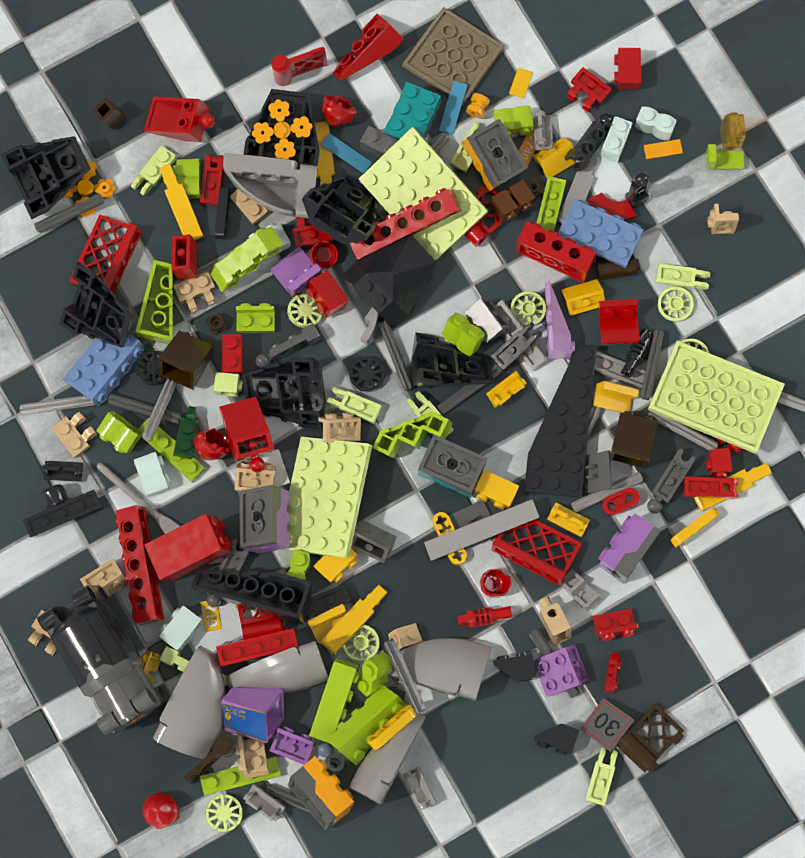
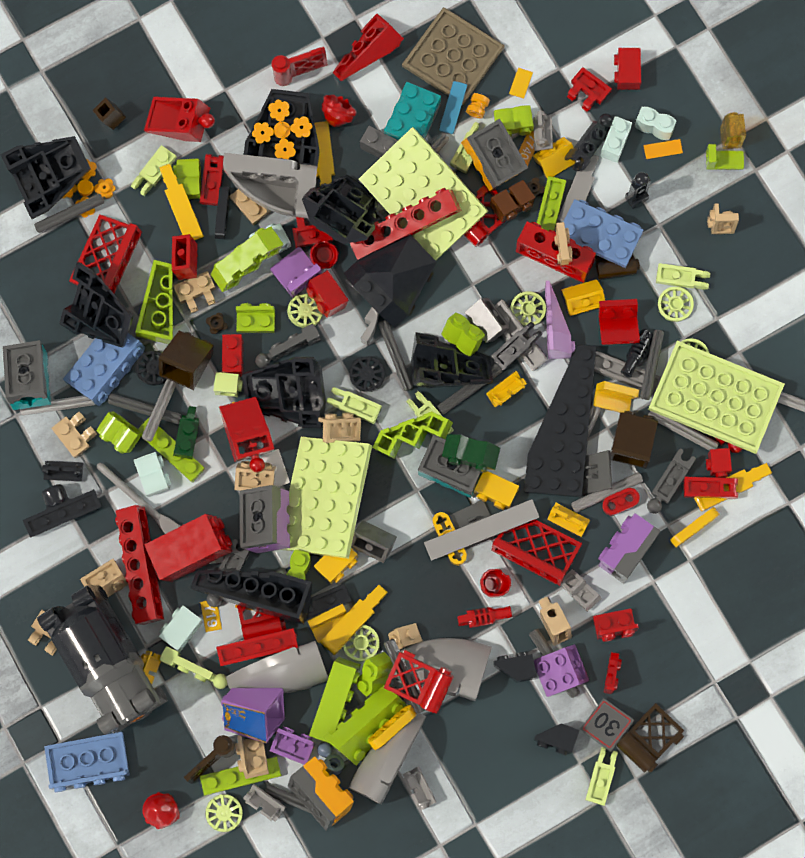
light grey panel [153,645,226,759] -> none
red hair [194,428,231,461] -> none
dark azure sticker [321,134,372,173] -> none
red tile [586,192,636,221] -> none
none -> dark grey piece [3,340,51,410]
none -> medium blue bracket [44,732,130,793]
none -> red piece [384,650,454,713]
none -> dark green brick [442,434,501,472]
none -> tan plate [554,222,572,265]

